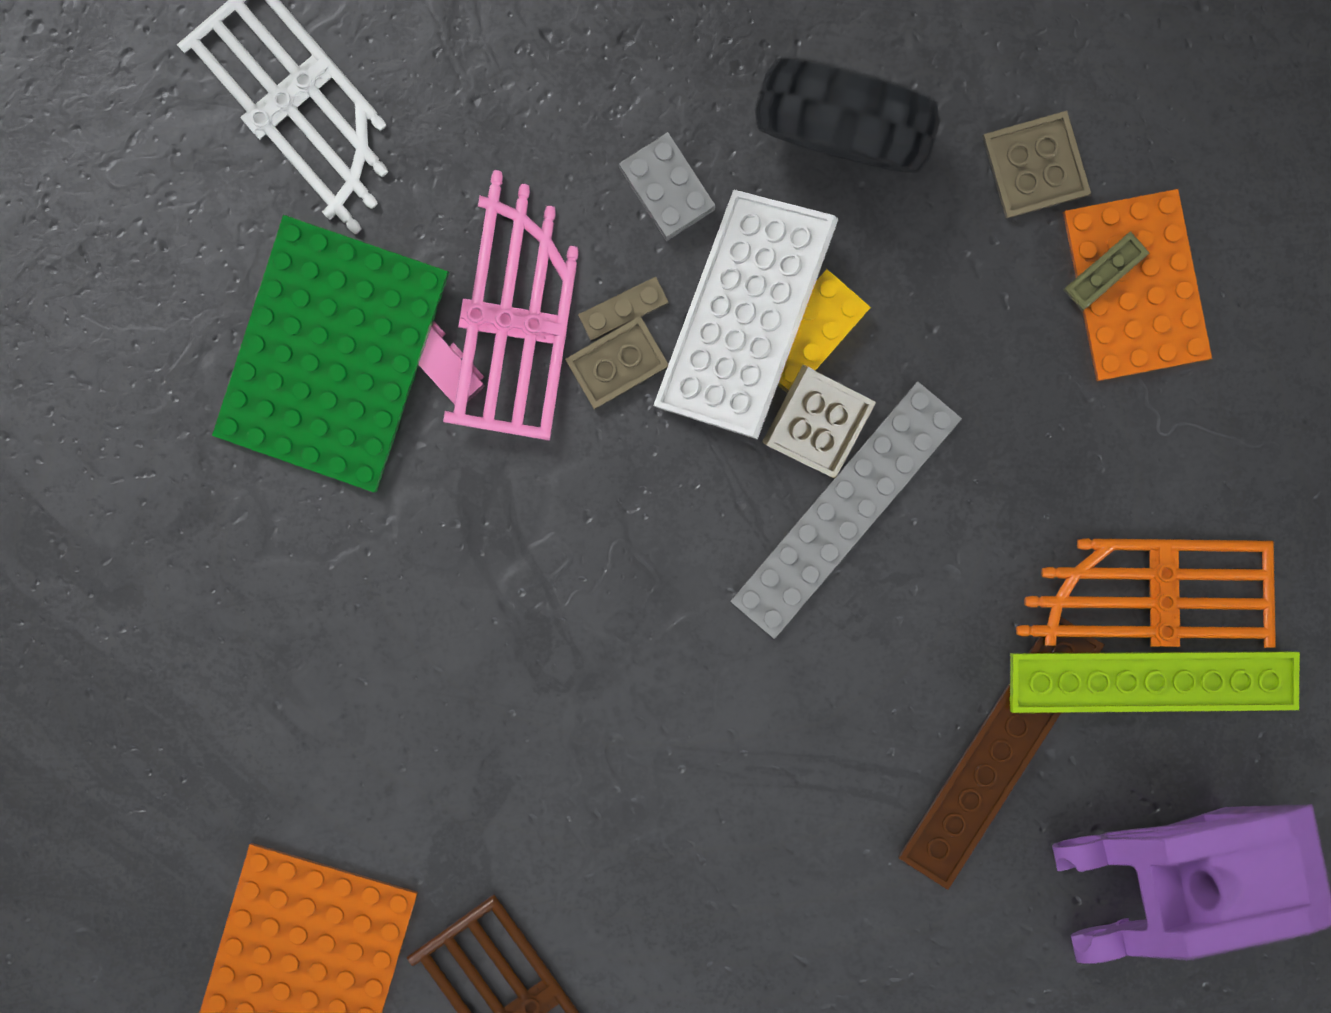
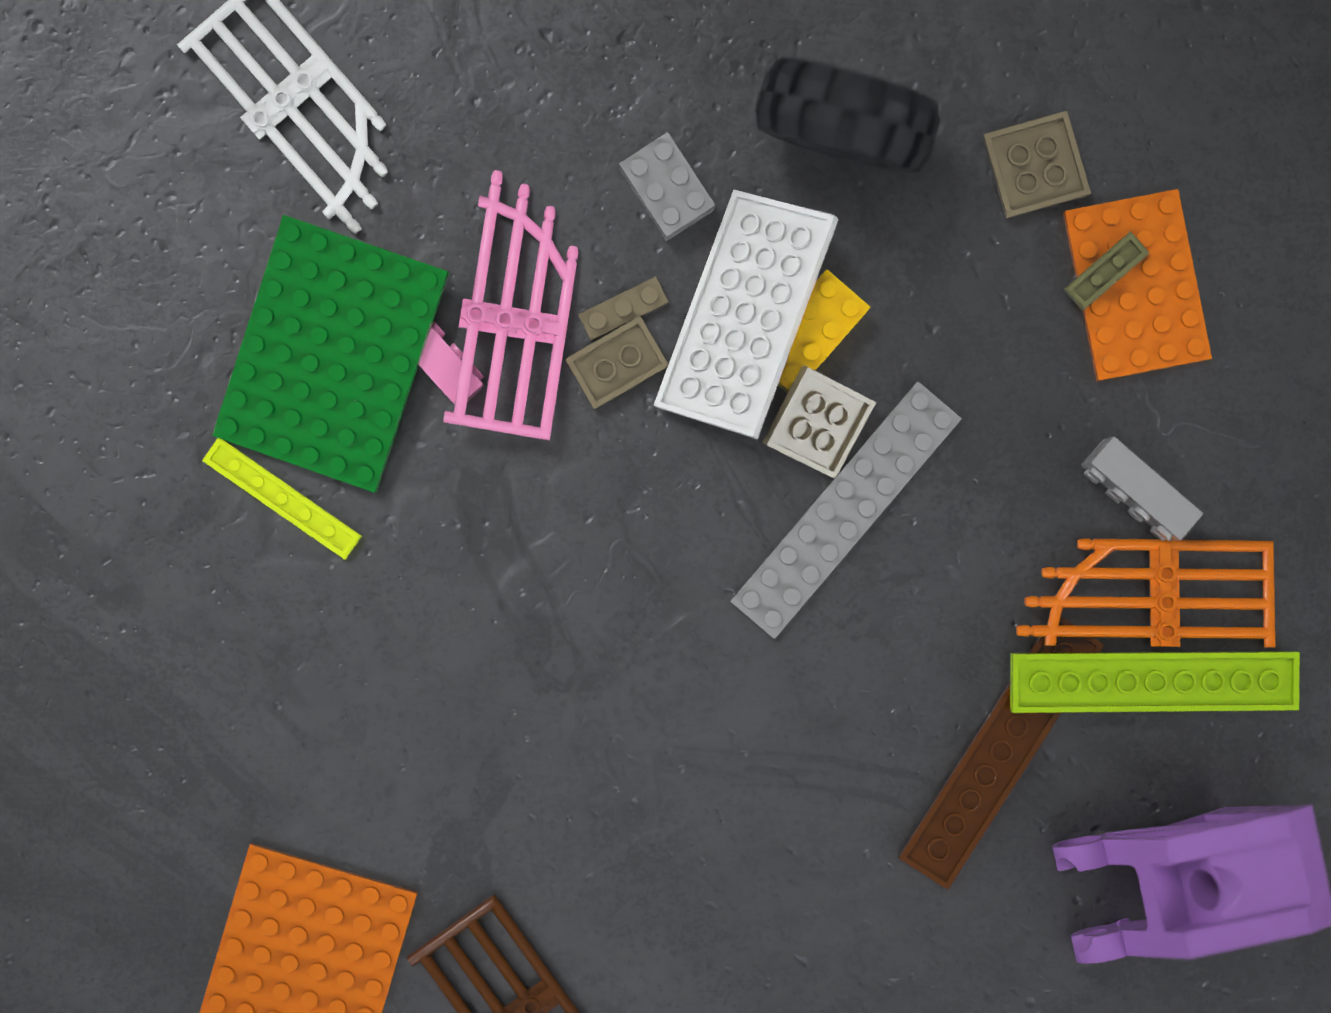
none -> neon yellow tile [202,438,362,560]
none -> light grey brick [1080,436,1203,541]

